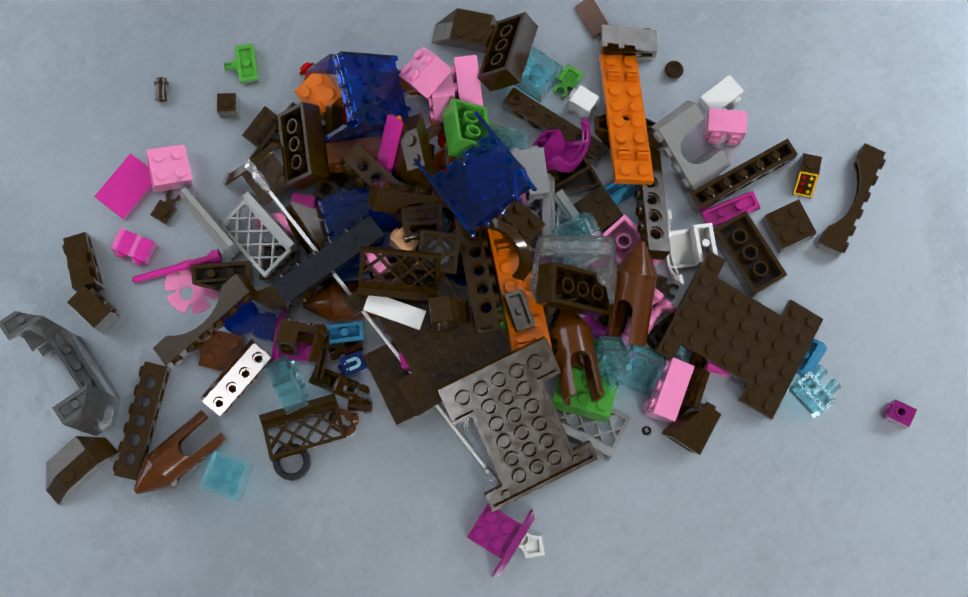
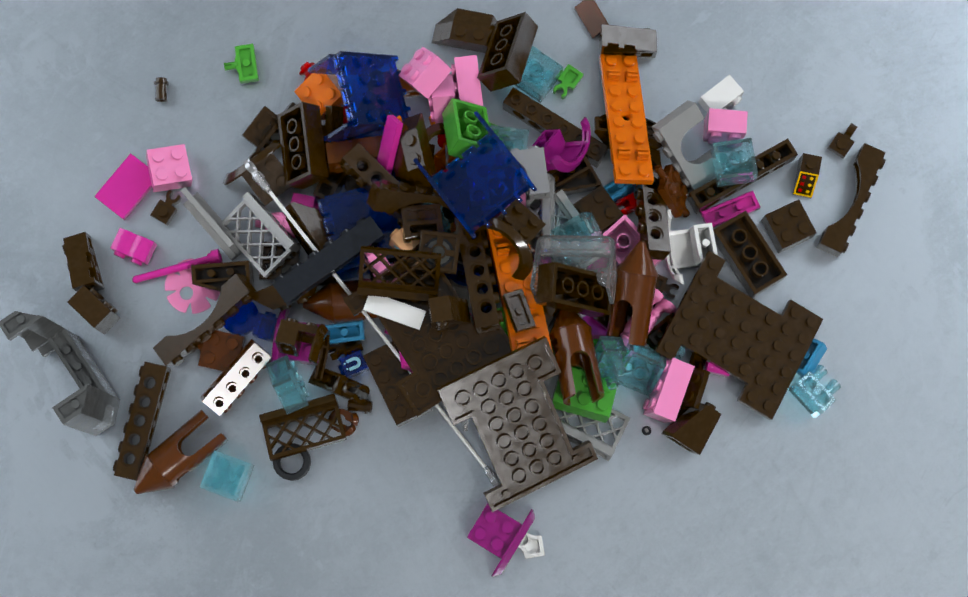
dark brown wedge [46,436,118,505] -> none
dark brown brick [217,93,240,118] -> none
white brick [567,85,599,121] -> none
dark brown plate [665,61,684,79] -> none
magenta brick [883,399,917,429] -> none
none -> red piece [615,193,637,215]
none -> reddish brown plate [654,164,690,218]
none -> clear light blue brick [711,138,758,187]
none -> dark brown plate [827,123,858,158]

